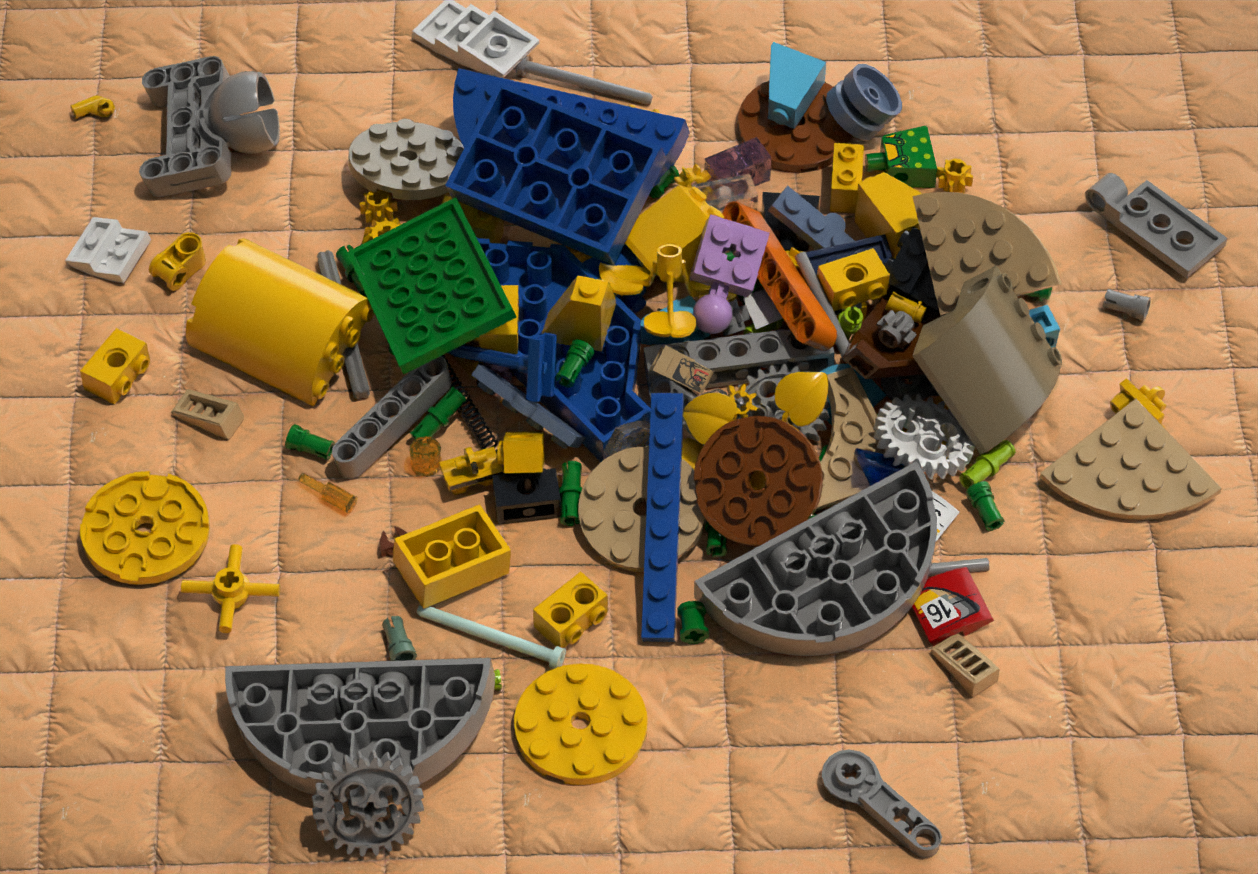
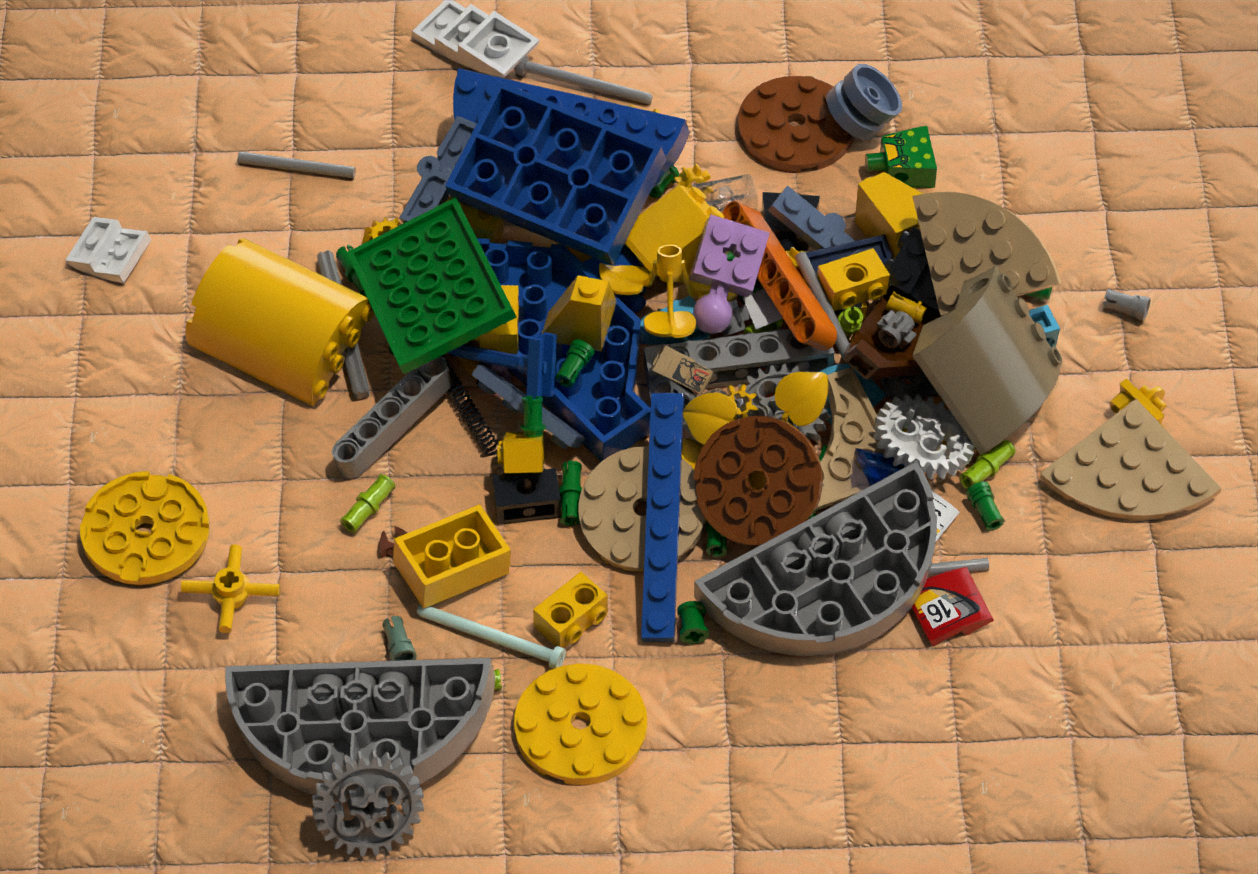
yellow arm [70,95,115,119] -> none
yellow brick [80,328,150,404] -> none
light grey beam [139,56,280,197] -> none
yellow piece [149,232,206,291] -> none
tan slope [171,389,244,439] -> none
green pin [285,424,335,460] -> none
clear yellow axle [298,473,358,513] -> none
dark tan plate [348,119,464,200] -> none
yellow gear [359,189,398,223] -> none
clear yellow wheel [409,437,442,477] -> none
green pin [410,387,467,447] -> none
yellow hips [439,446,504,495] -> none
clear slope [603,420,650,456] -> none
brick [704,137,772,202] -> none
medium azure slope [768,42,826,129] -> none
light grey beam [822,749,942,858] -> none
yellow brick [830,143,864,213] -> none
tan slope [931,634,1000,698] -> none
yellow gear [936,159,973,193] -> none
light grey hinge [1085,173,1227,279] -> none
none -> light grey bar [237,151,356,179]
none -> lime pin [340,474,396,533]
none -> sand blue hinge [399,116,476,223]
none -> green pin [521,396,546,437]

